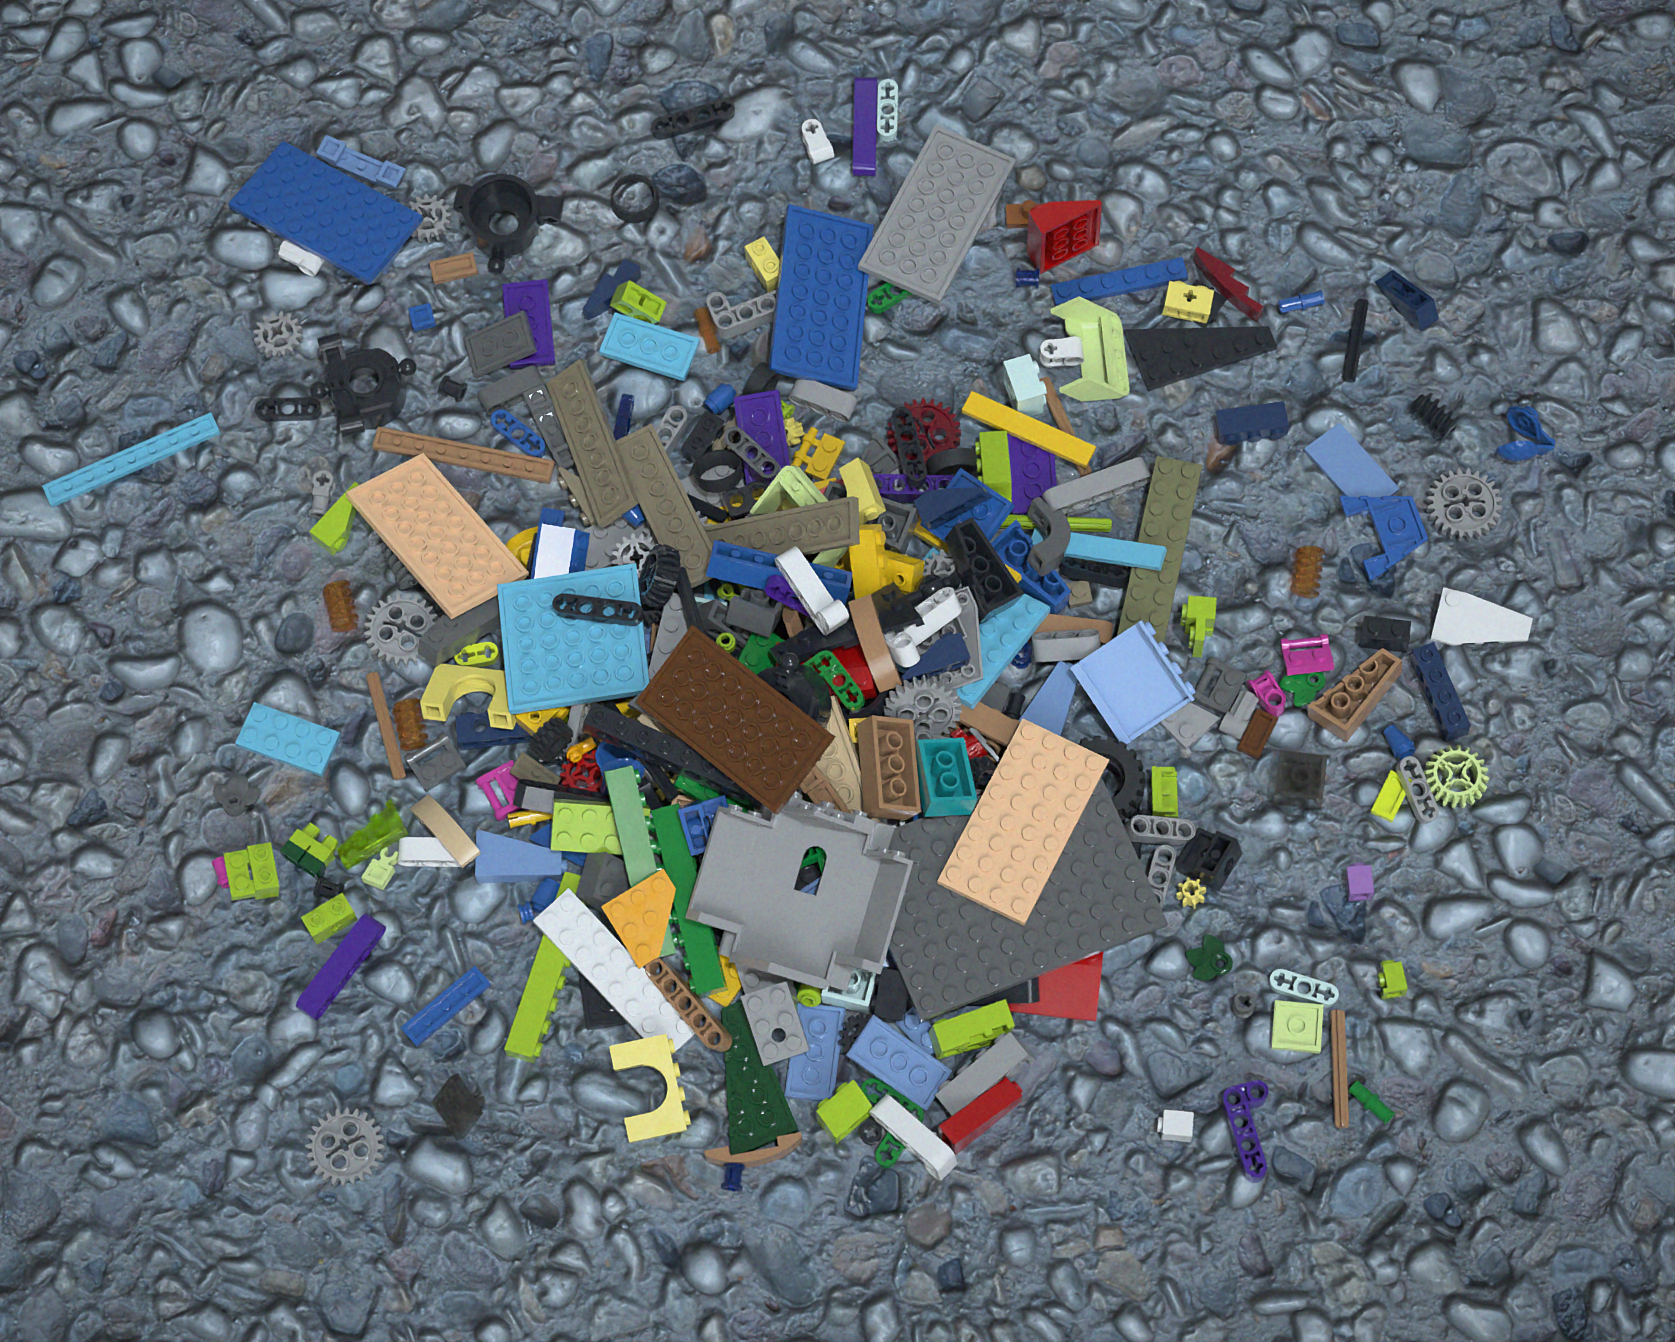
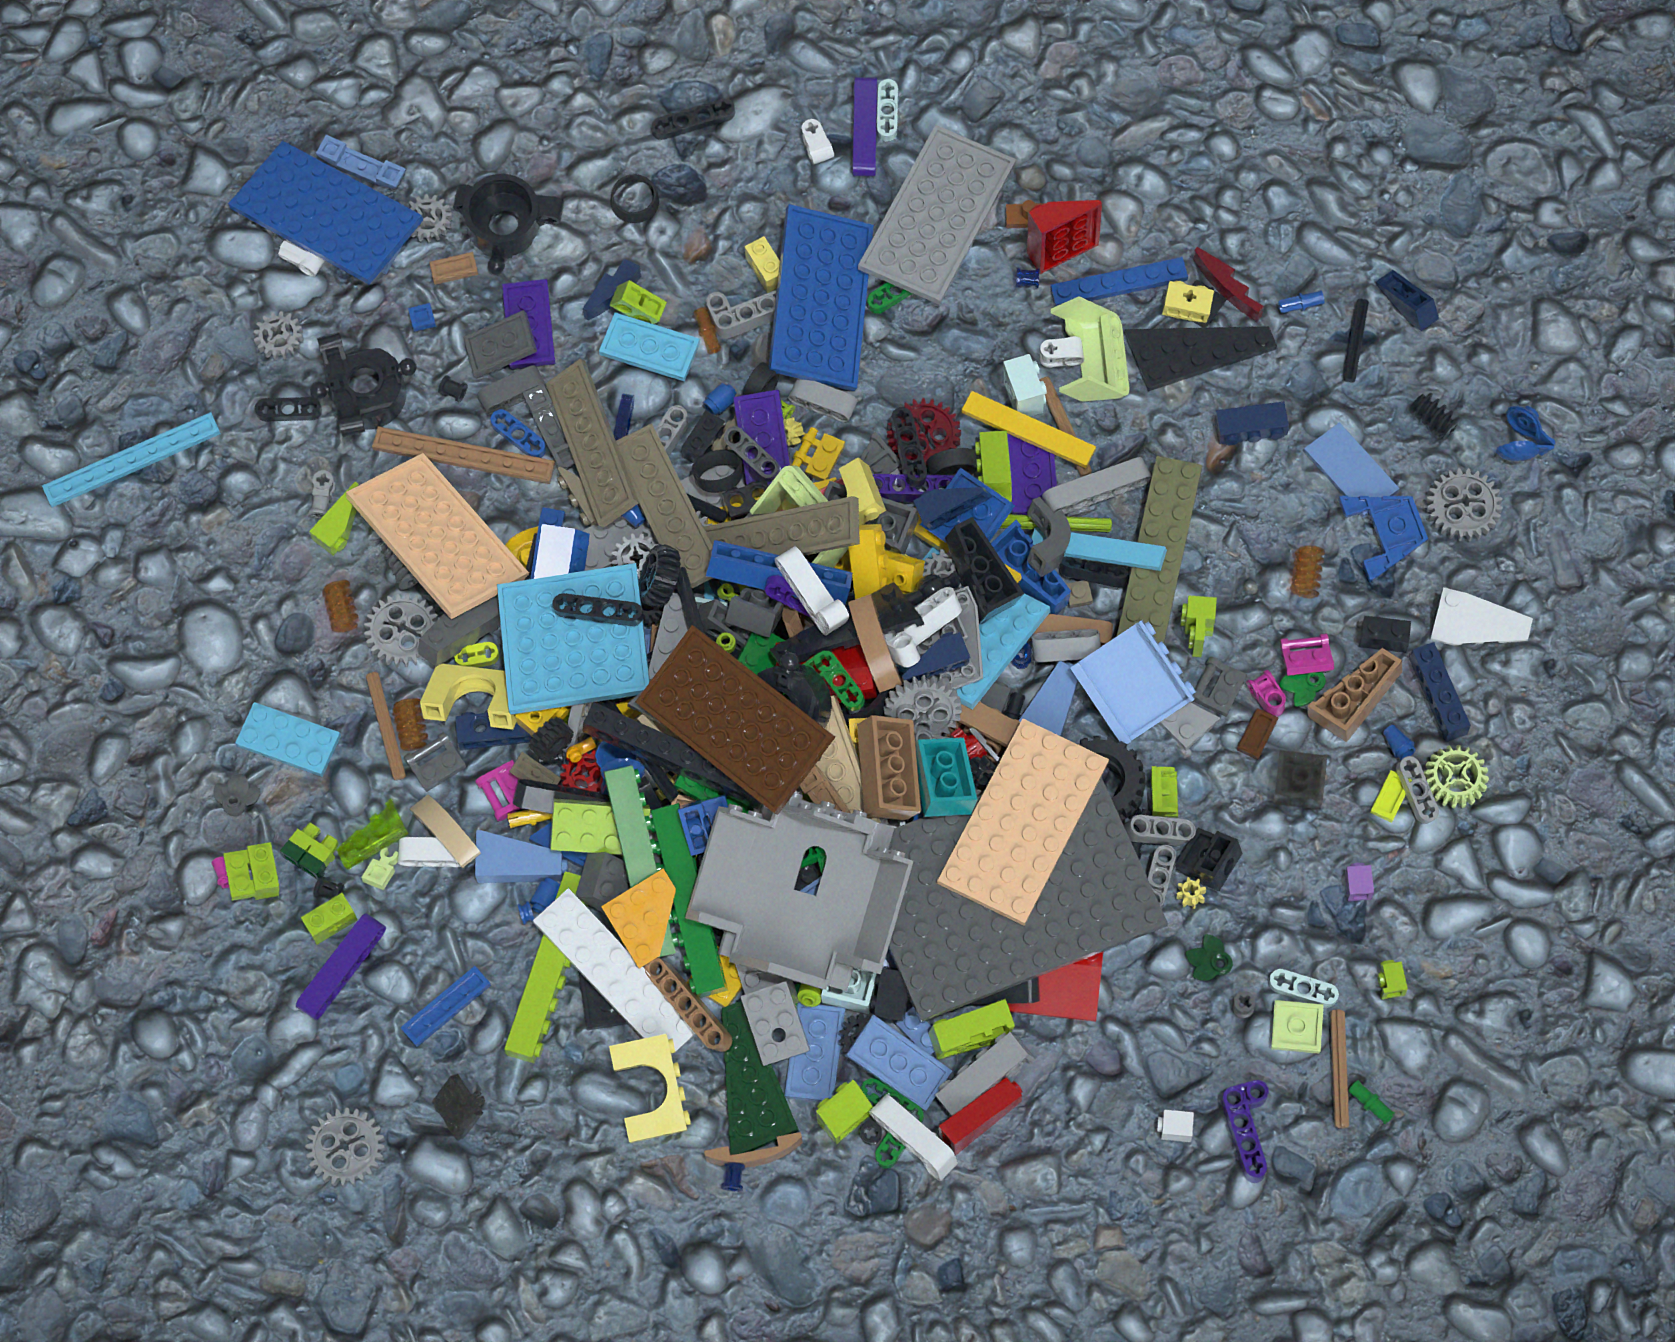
light grey piece [1219,691,1259,740] -> none

